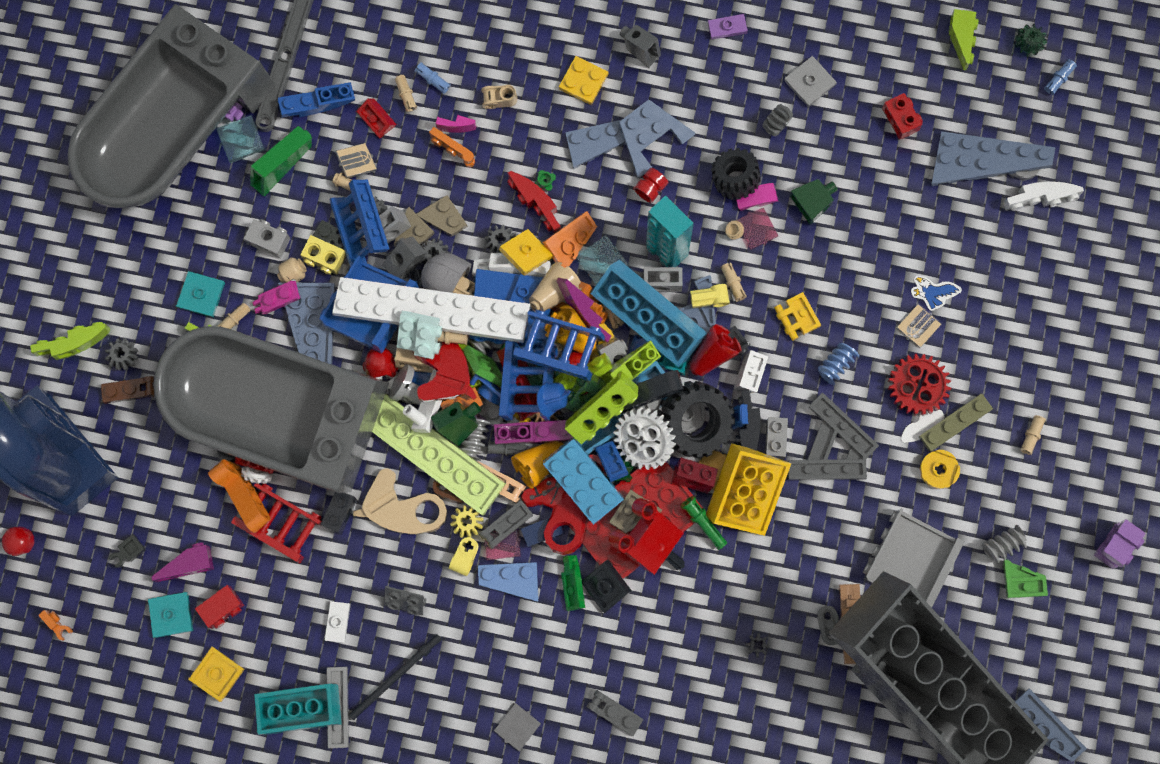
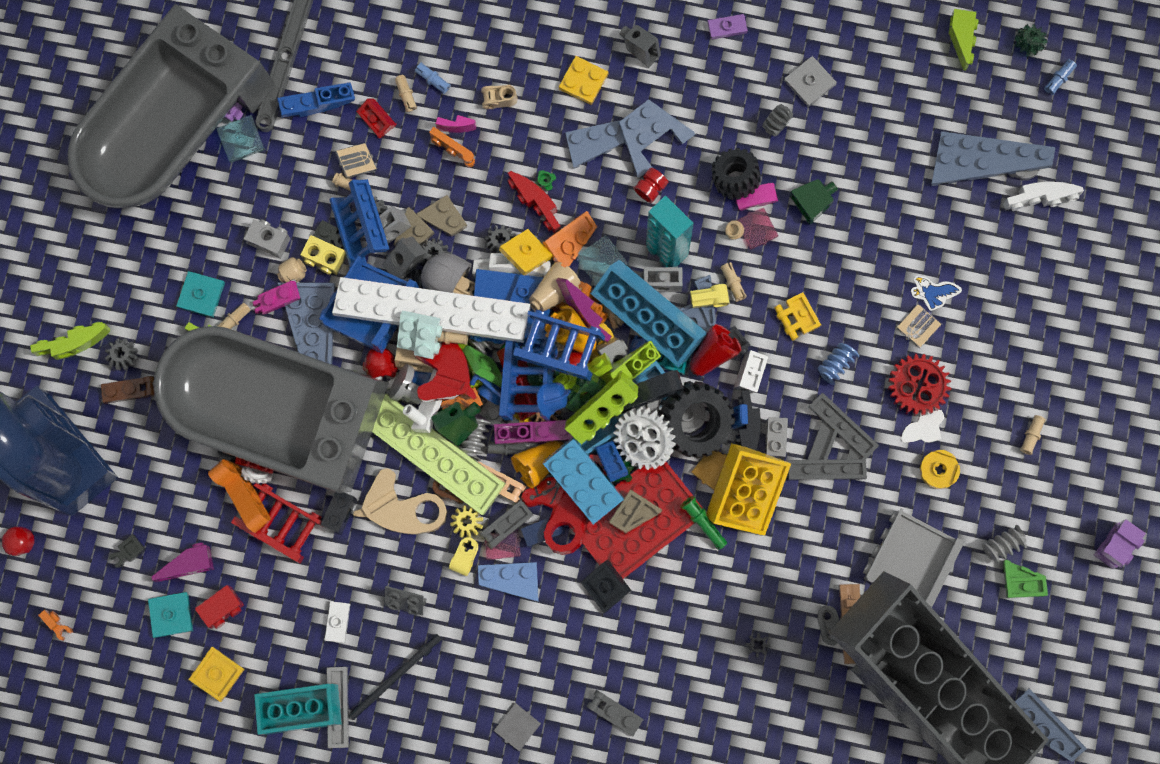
green slope [250,126,312,196] -> none
green hinge [561,555,585,611] -> none
red piece [608,498,685,575] -> none
dark red brick [671,457,718,494] -> none
red brick [882,93,922,140] -> none
olive plate [919,394,993,452] -> none

